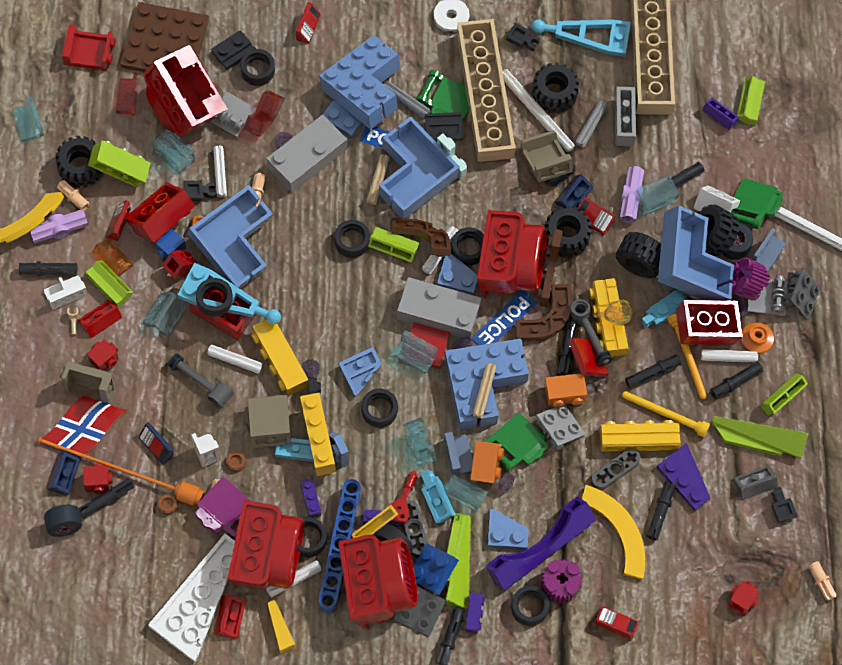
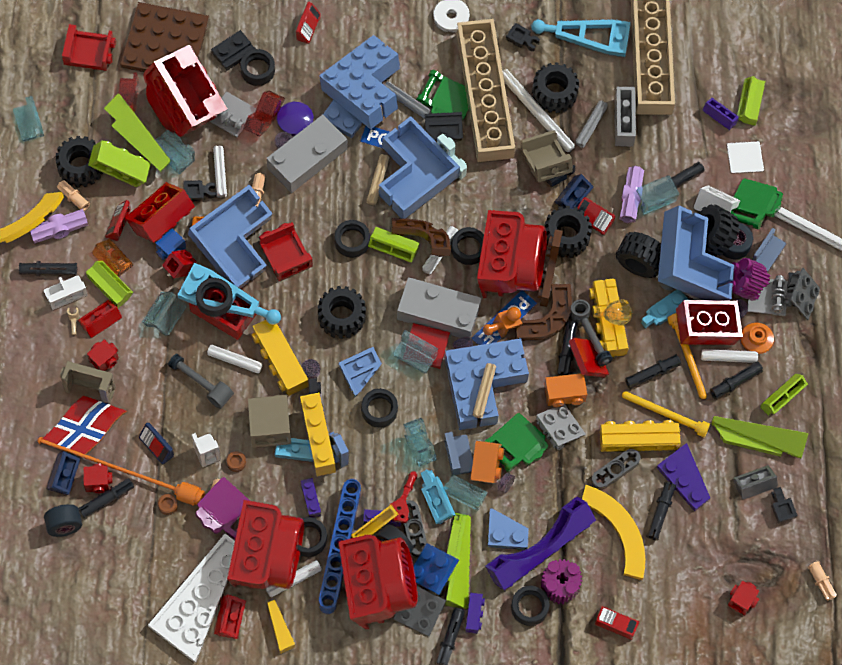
medium blue wing [437,253,477,295] -> none
none -> lime wedge [104,94,170,172]
none -> red panel [259,222,313,282]
none -> dark purple dish [277,102,314,136]
none -> black tyre [318,286,366,339]
none -> orange piece [483,307,523,338]
none -> white sticker [727,142,764,173]

